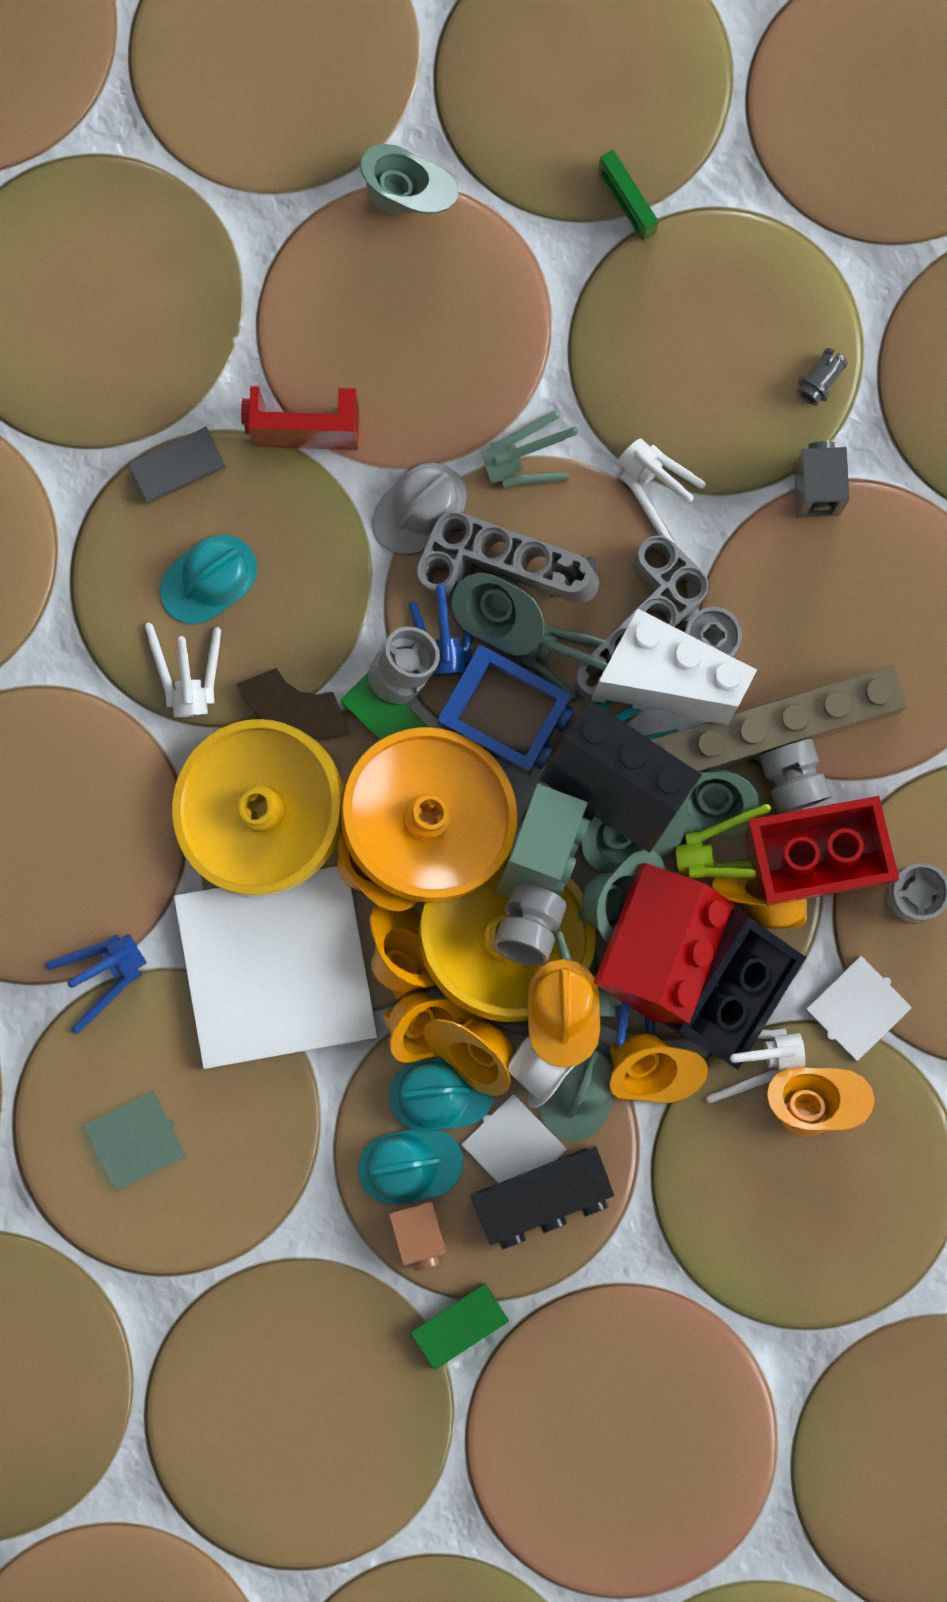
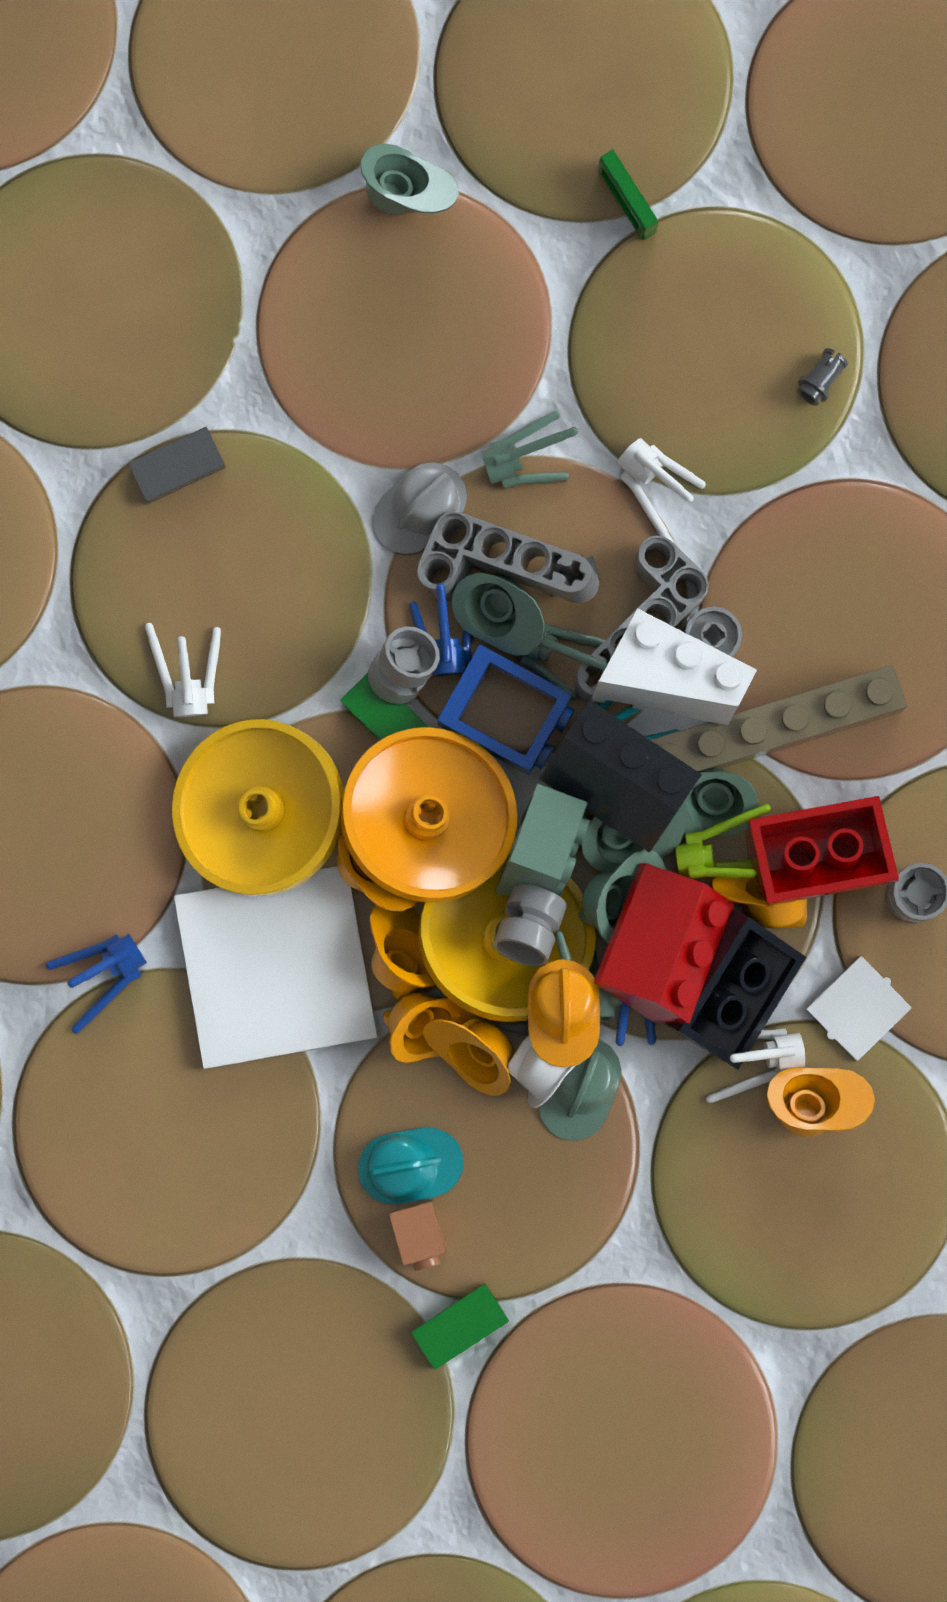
clear light blue piece [84,1091,186,1191] -> none
teal piece [160,535,257,624] -> none
dark brown tile [236,668,350,740] -> none
red panel [241,386,360,450] -> none
teal piece [389,1058,494,1131] -> none
white piece [461,1094,567,1183] -> none
black slope [470,1145,615,1250] -> none
light orange piece [609,1033,708,1103] -> none
light grey wheel [758,739,832,814] -> none
dark grey brick [794,441,850,518] -> none

